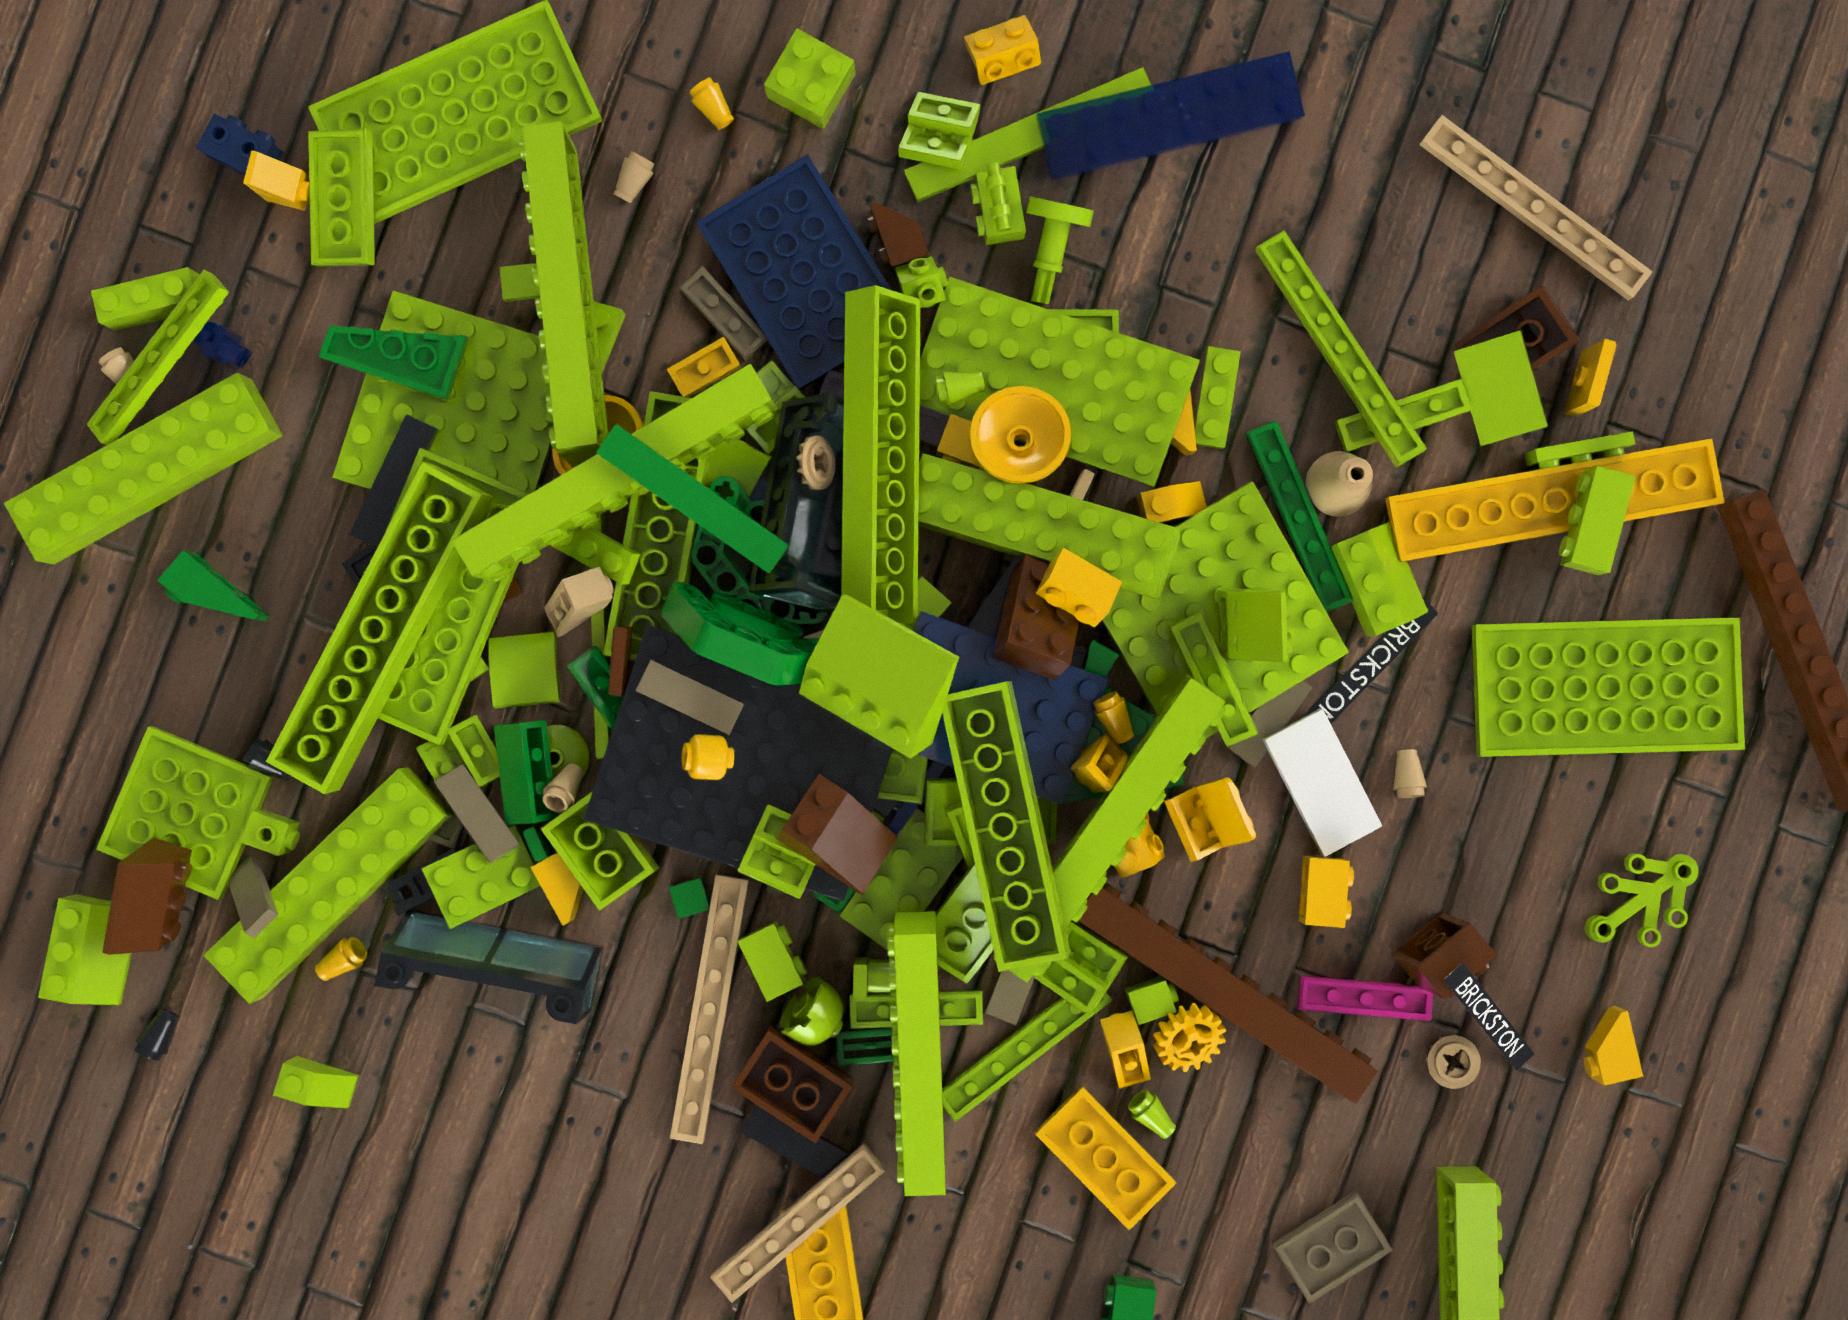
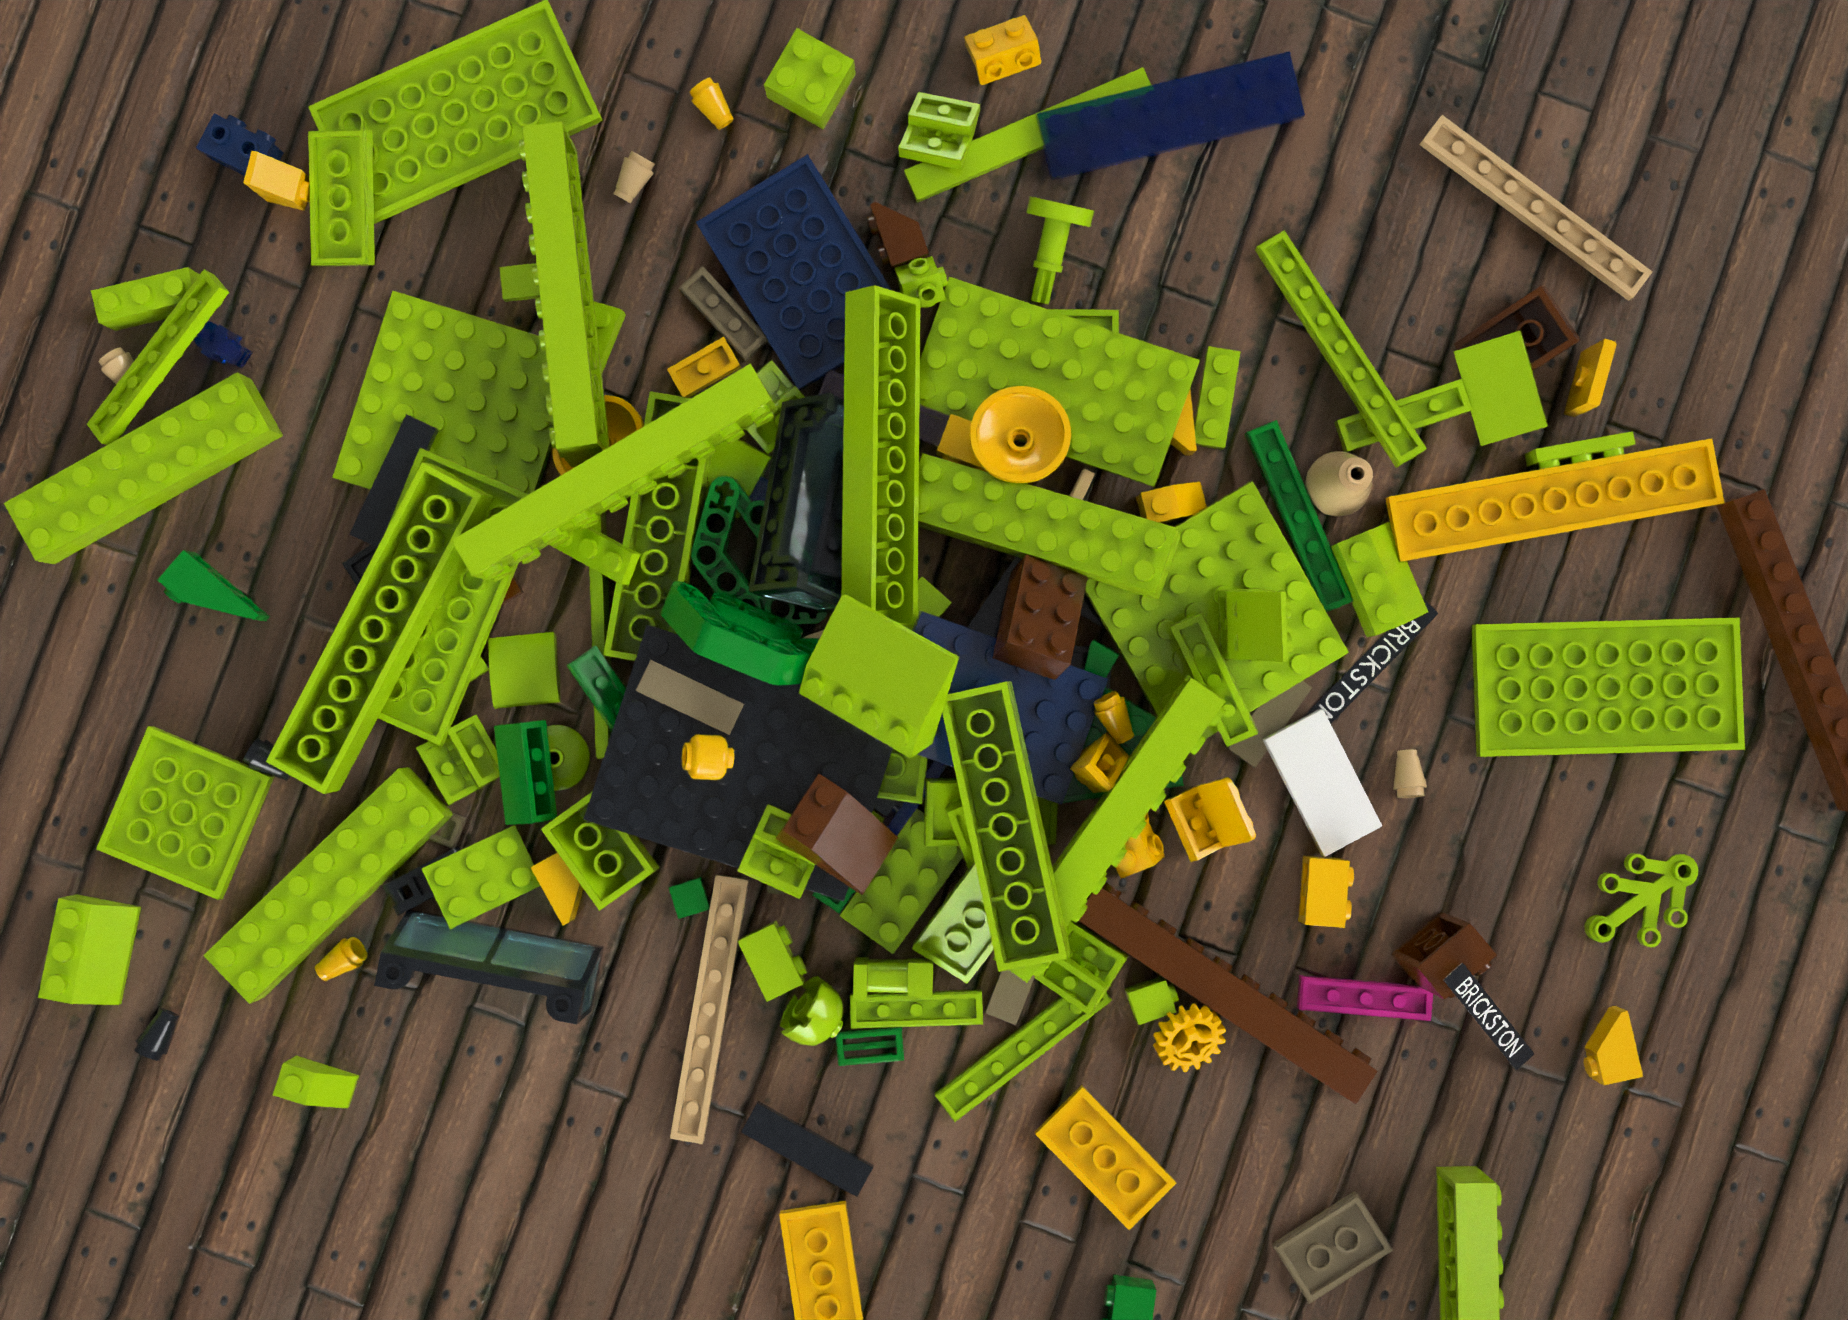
reddish brown slope [102,838,192,955] -> none
dark tan tile [228,855,278,938] -> none
lime brick [240,809,300,856] -> none
green wing [318,325,469,401] -> none
dark tan tile [434,764,519,865] -> none
green tile [523,825,553,862] -> none
tan cone [543,764,584,813] -> none
tan slope [544,566,614,638] -> none
green tile [596,423,789,574] -> none
reddish brown tile [608,626,633,696] -> none
tan tile [710,1143,886,1303] -> none
reddish brown brick [731,1024,854,1144] -> none
tan gear [796,436,835,490] -> none
lime brick [887,911,946,1196] -> none
lime cone [935,372,985,405] -> none
lime brick [970,163,1026,245] -> none
yellow brick [1035,548,1122,628] -> none
yellow slope [1100,1010,1151,1089] -> none
lime cone [1128,1089,1176,1139] -> none
tan gear [1426,1034,1481,1089] -> none
lime brick [1559,465,1636,575] -> none

